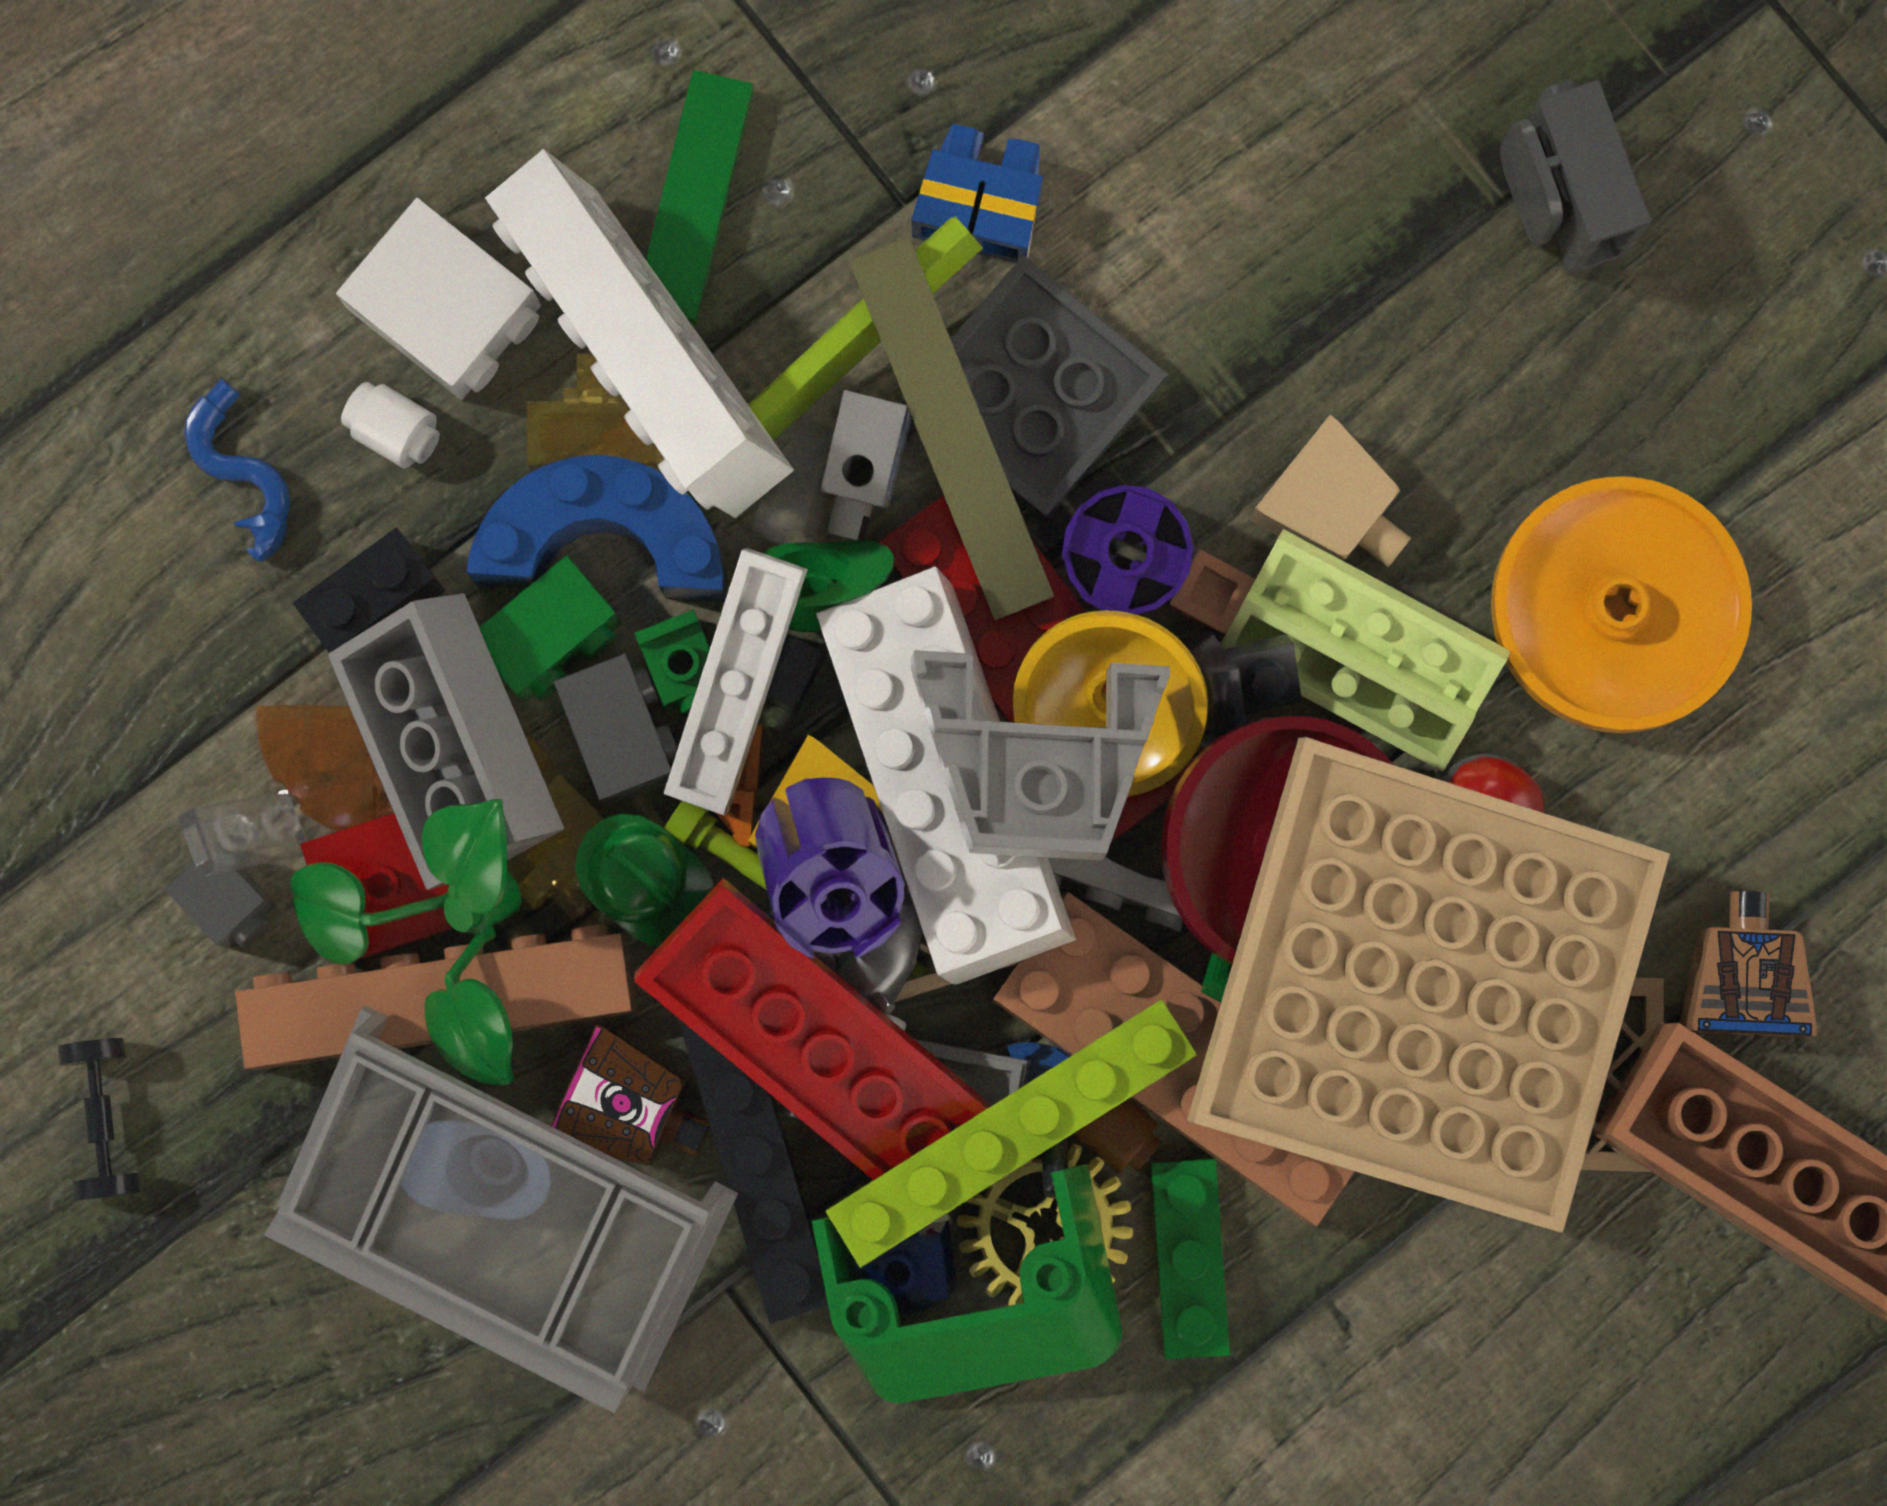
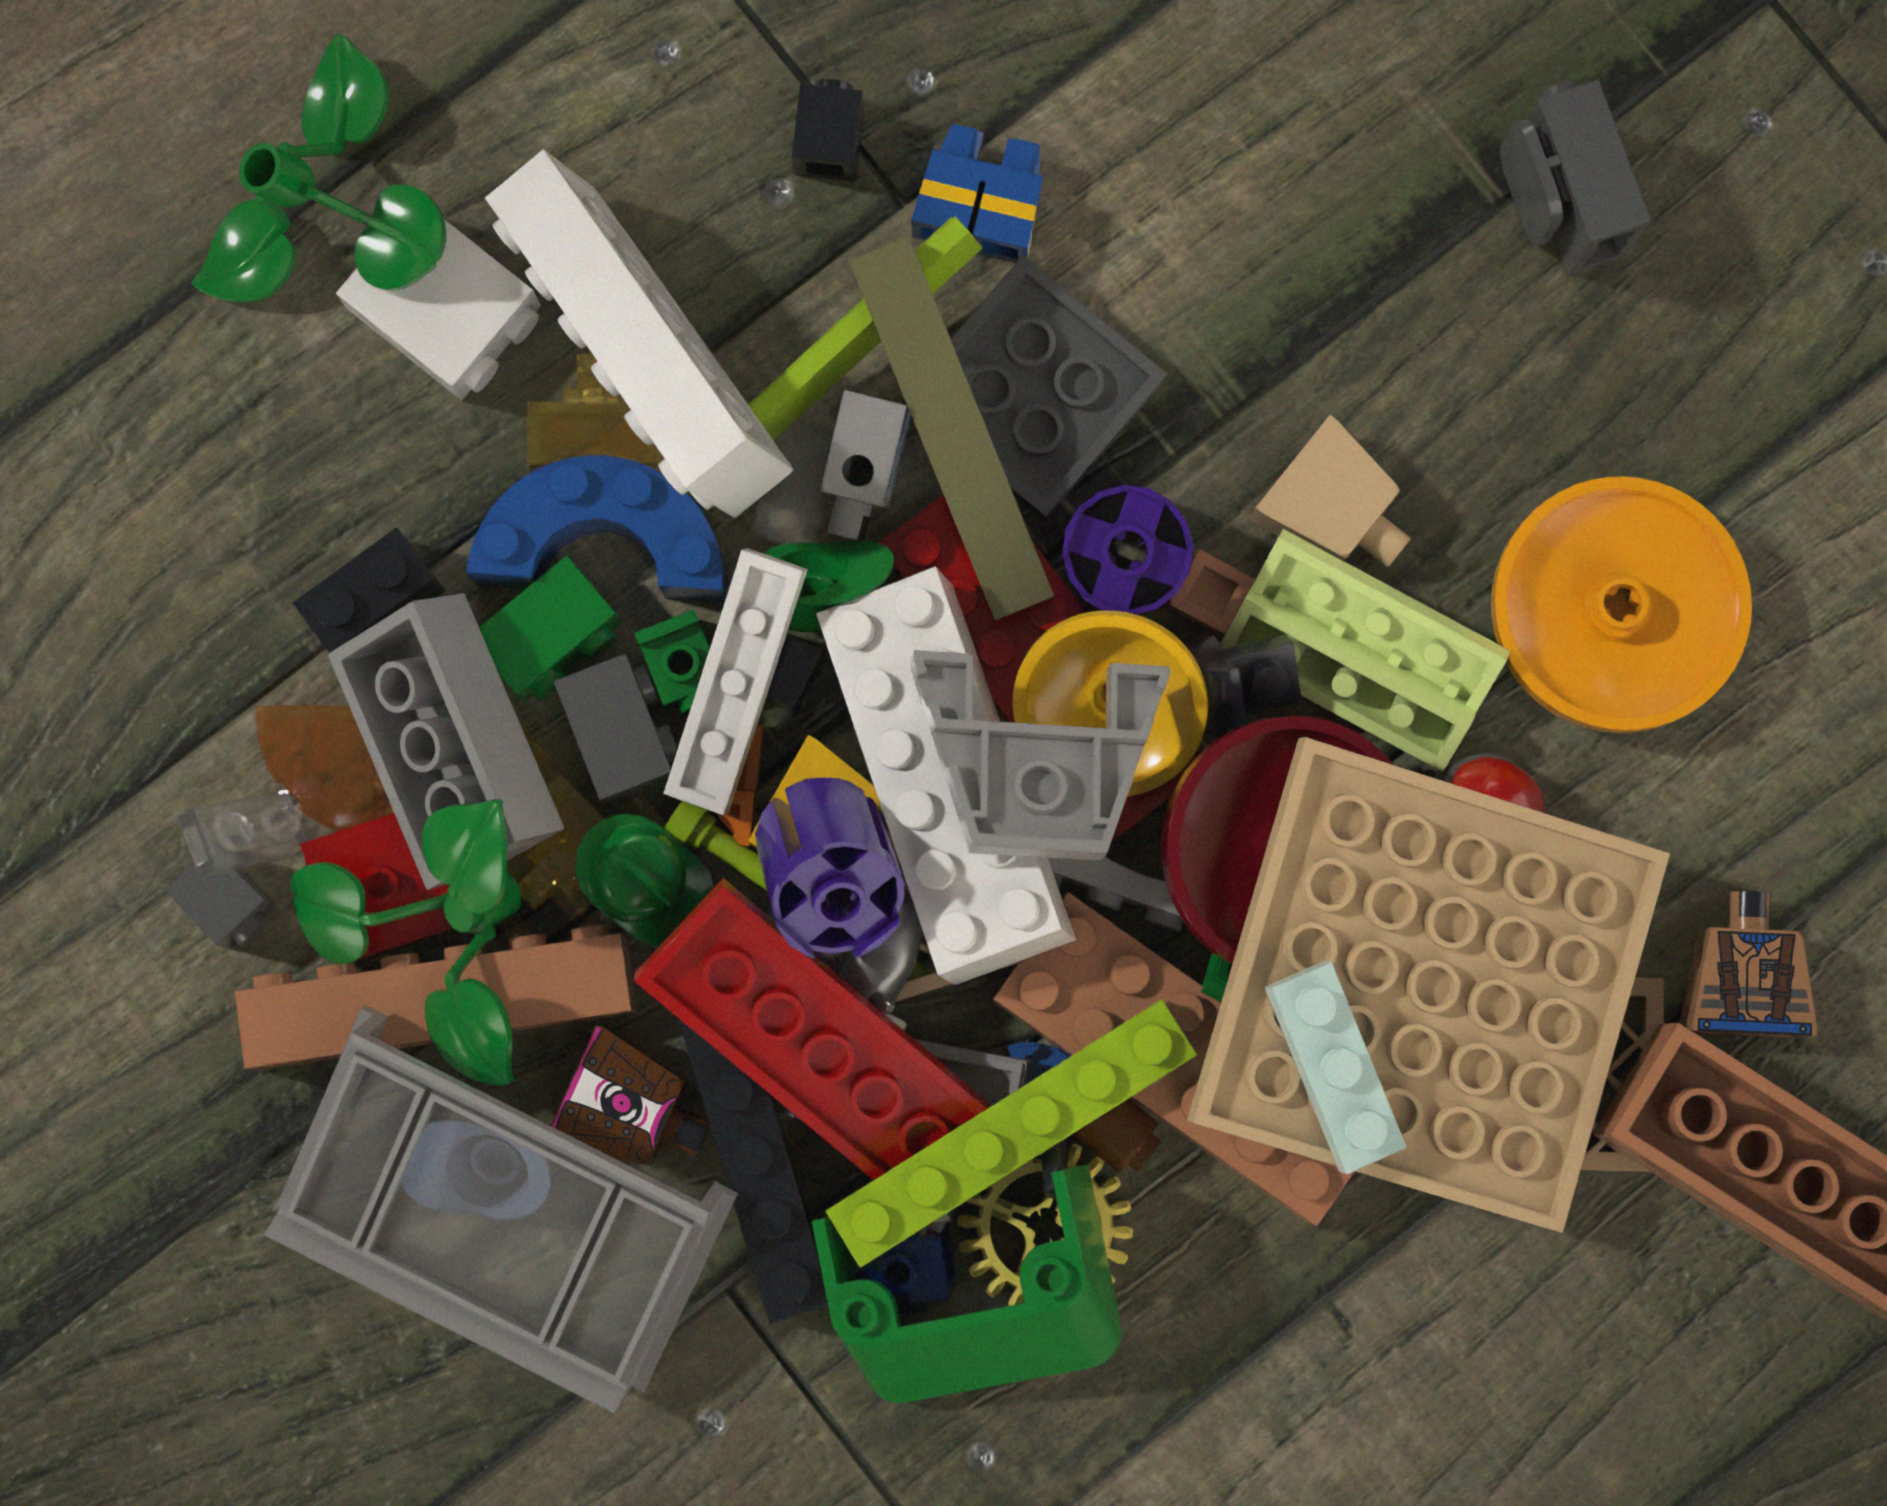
black wheel [58,1038,141,1201] -> none
blue animal [184,378,290,562] -> none
white brick [341,382,440,469] -> none
green tile [646,70,754,325] -> none
green plate [1150,1159,1230,1360] -> none
none -> green plant [191,33,446,303]
none -> black brick [792,79,865,182]
none -> light aqua plate [1264,961,1407,1174]

